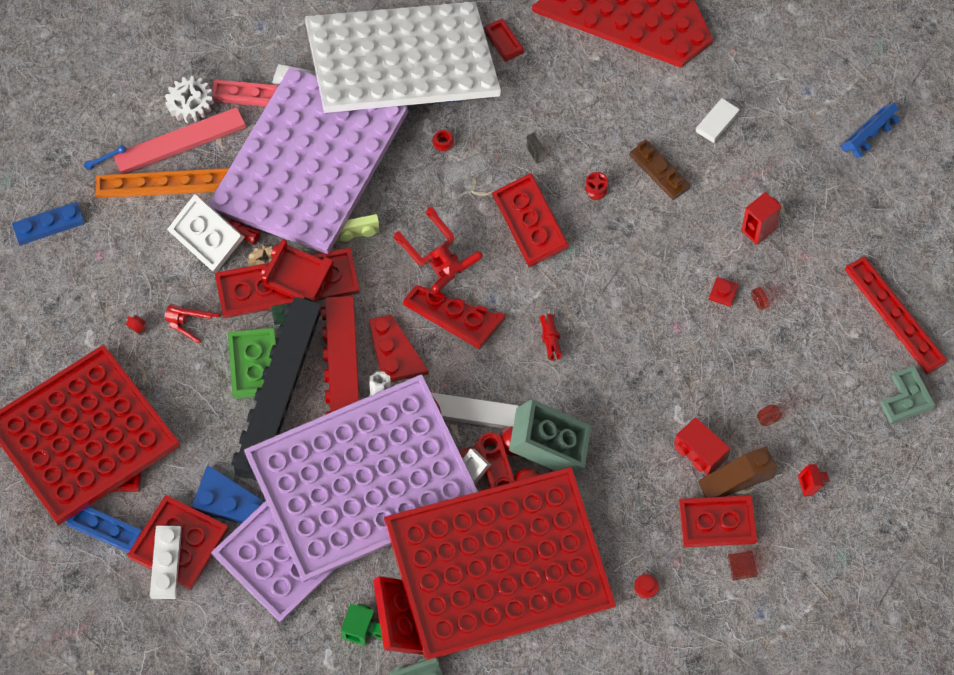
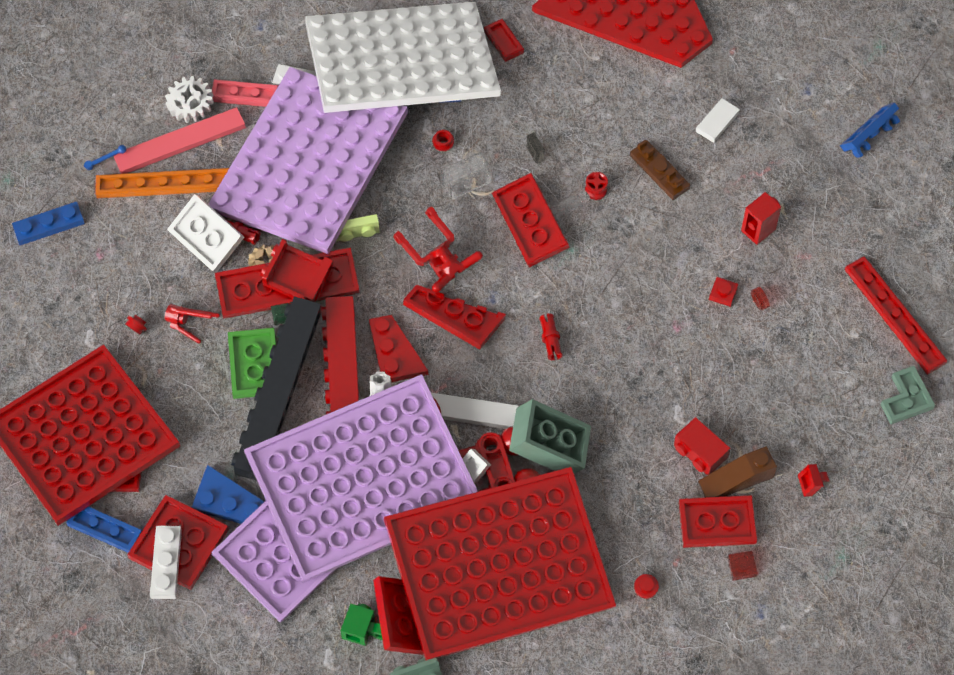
clear red tile [757,405,782,426] -> none

